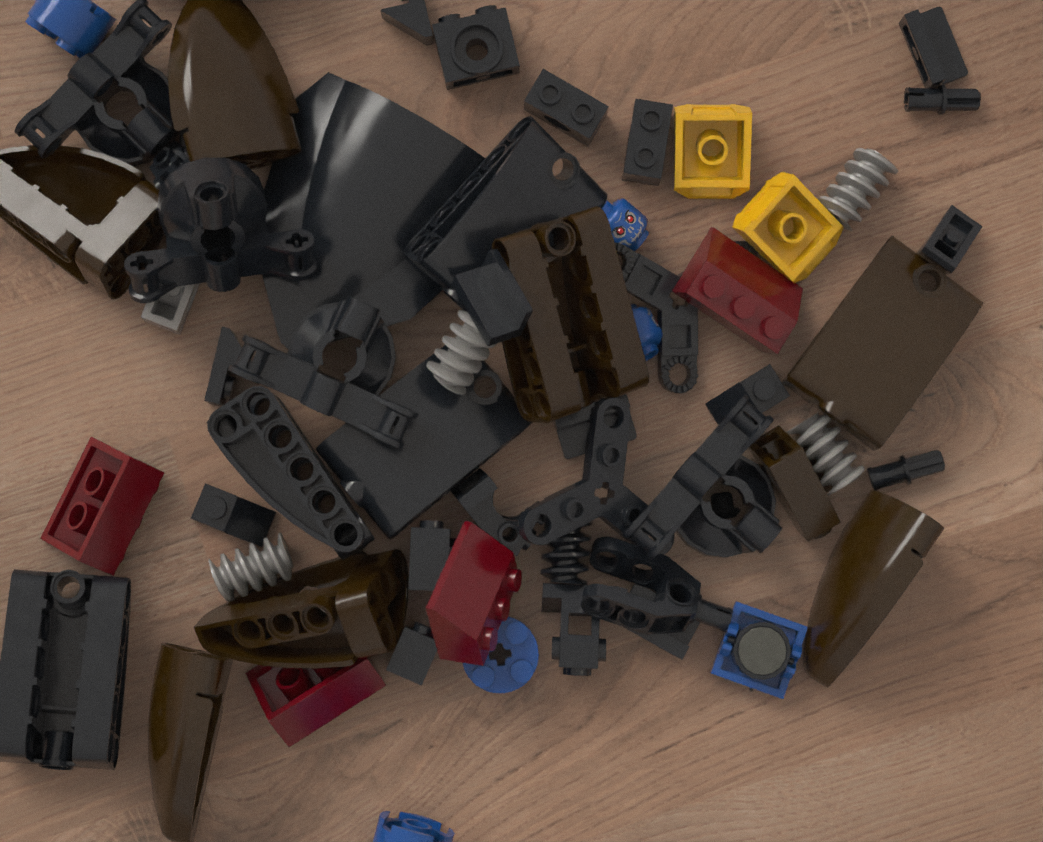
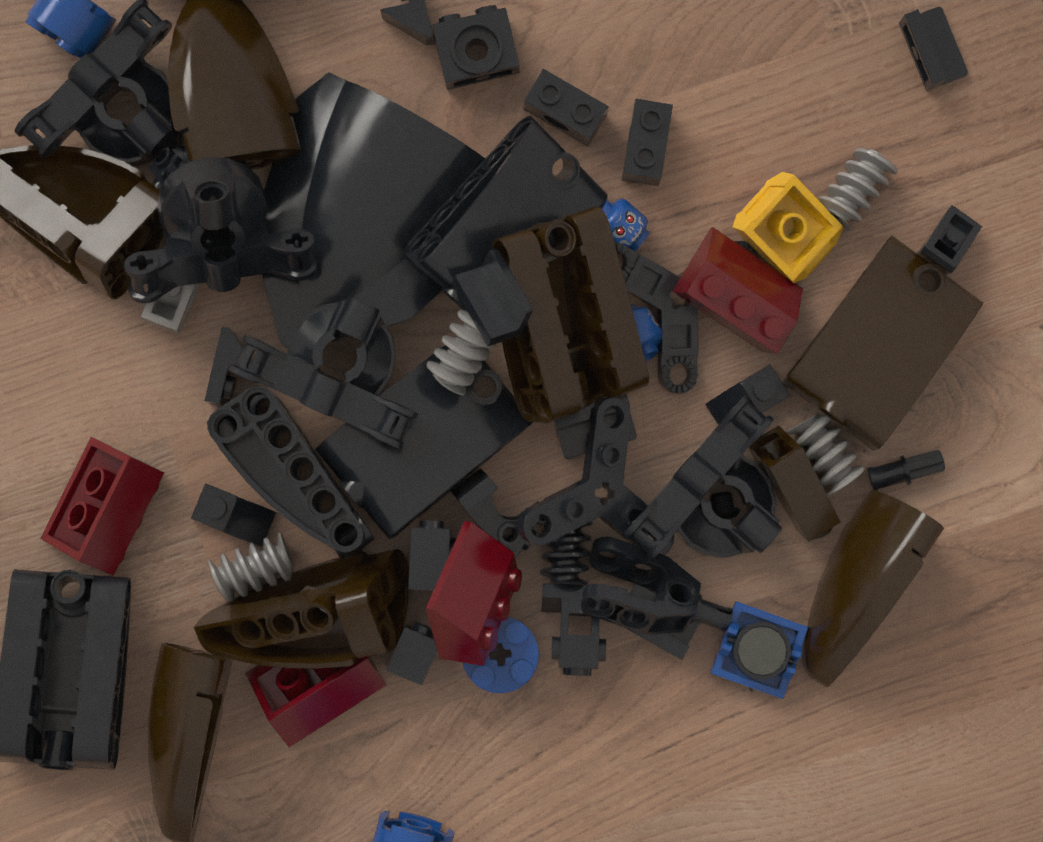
yellow slope [674,104,752,199] -> none
black axle [904,85,981,115] -> none

